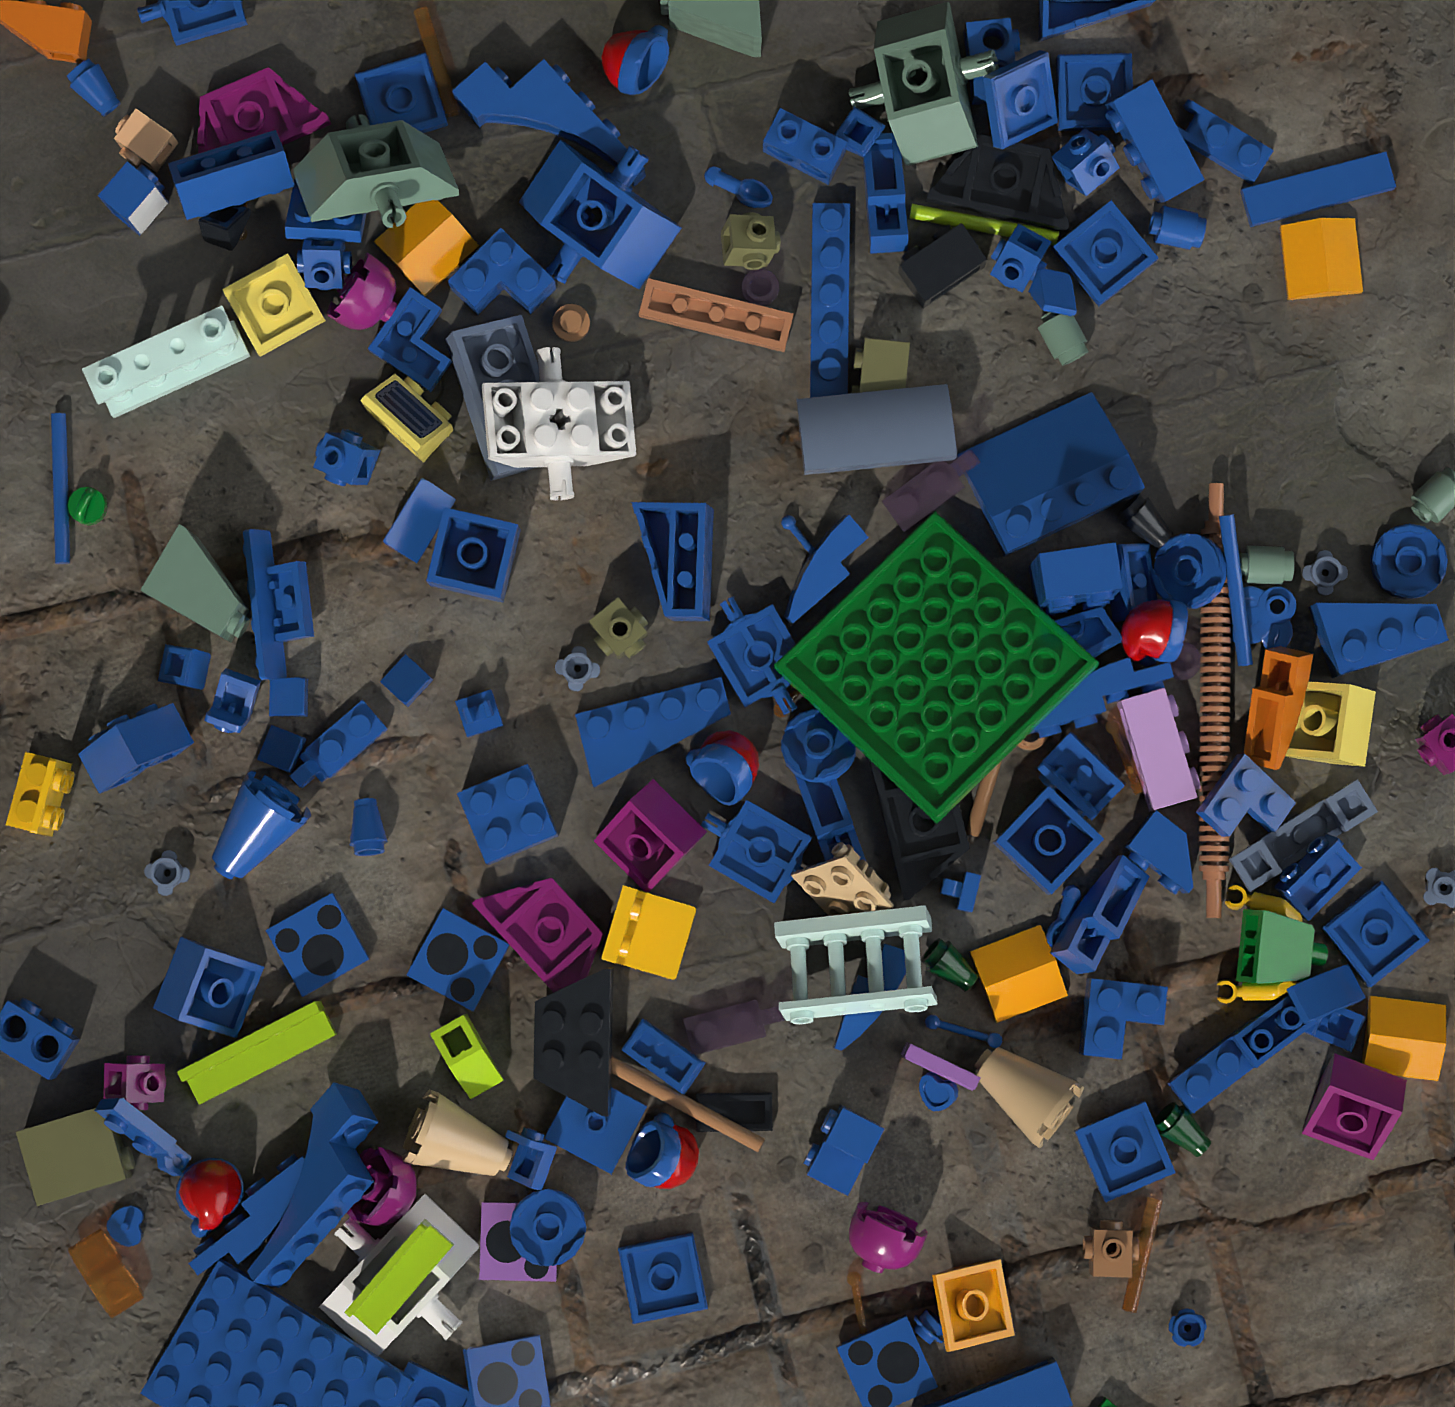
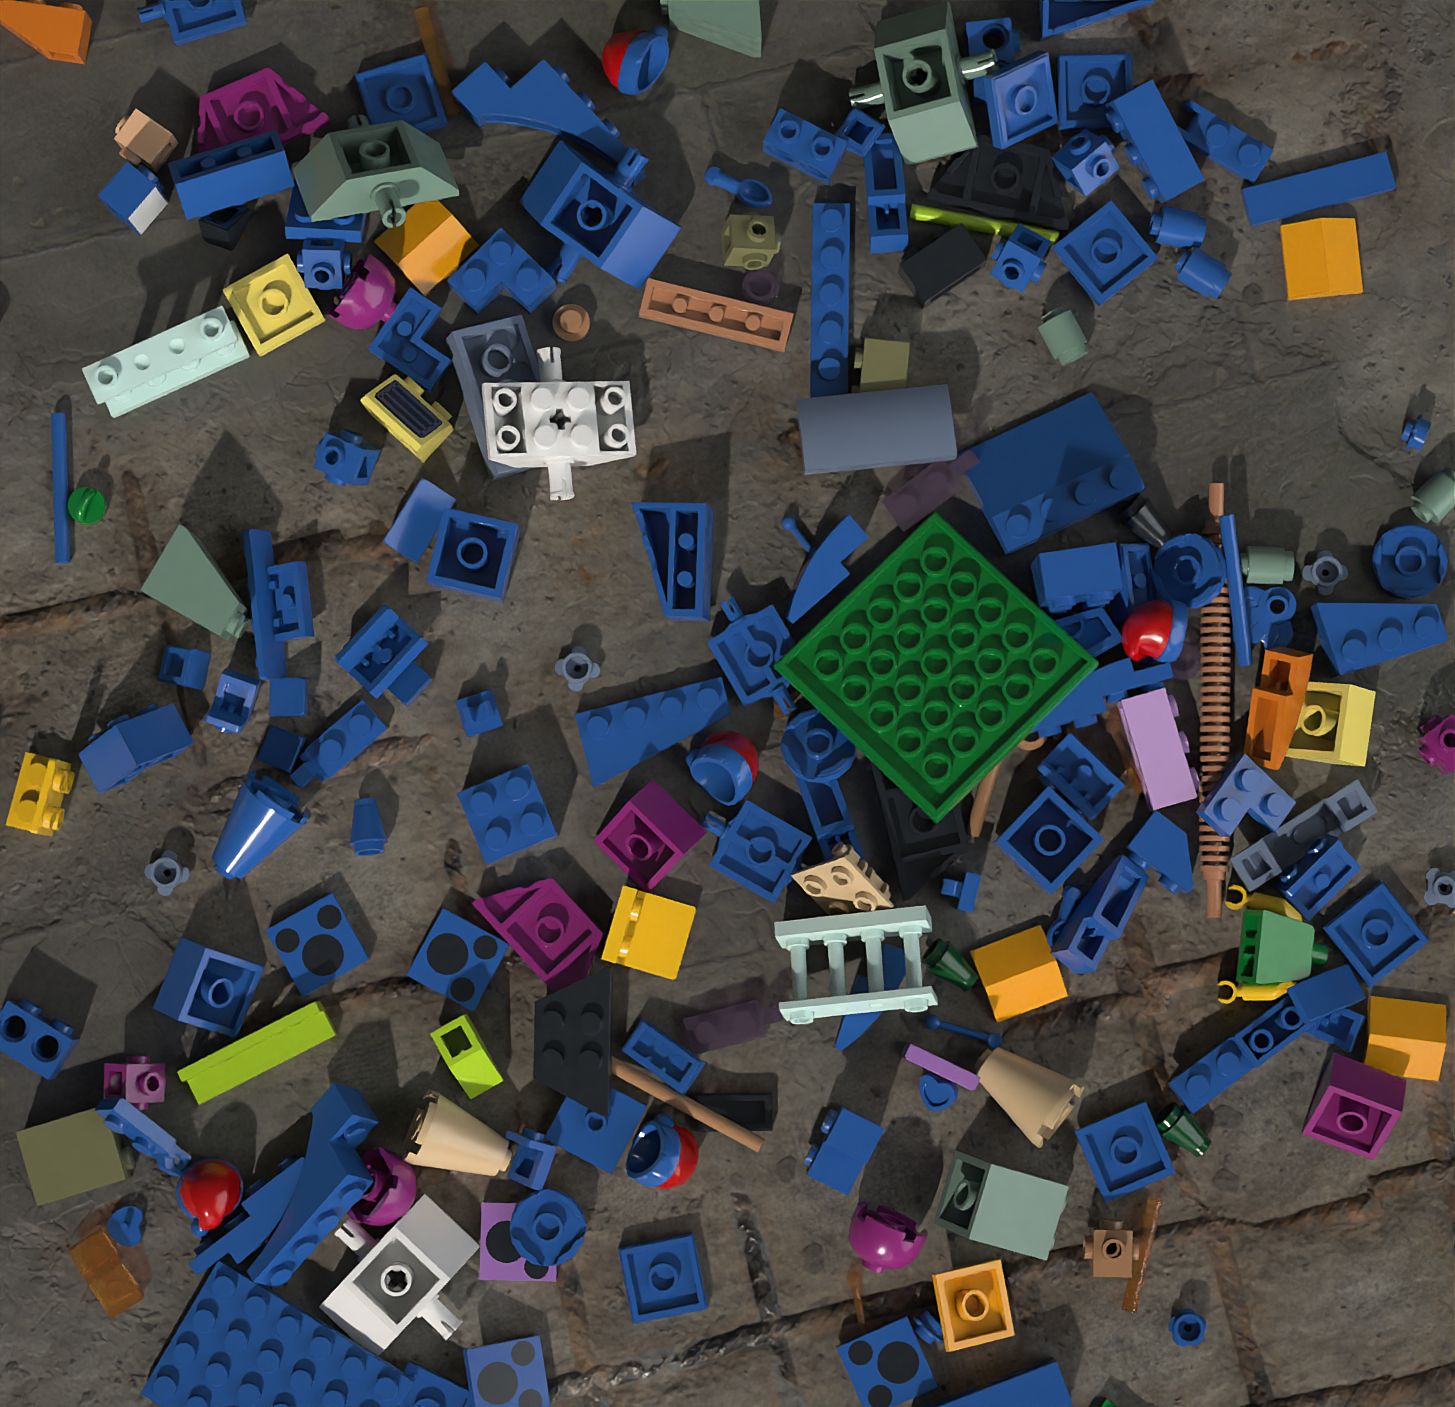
blue cone [67,59,121,117] -> none
lime panel [344,1219,454,1335] -> none
olive brick [589,597,648,659] -> none
blue slope [1028,268,1077,316] -> none
blue brick [1079,978,1168,1059] -> none
none -> blue bracket [334,605,428,699]
none -> sand green slope [934,1150,1069,1261]
none -> blue brick [1174,247,1232,299]
none -> blue plate [1401,414,1432,450]

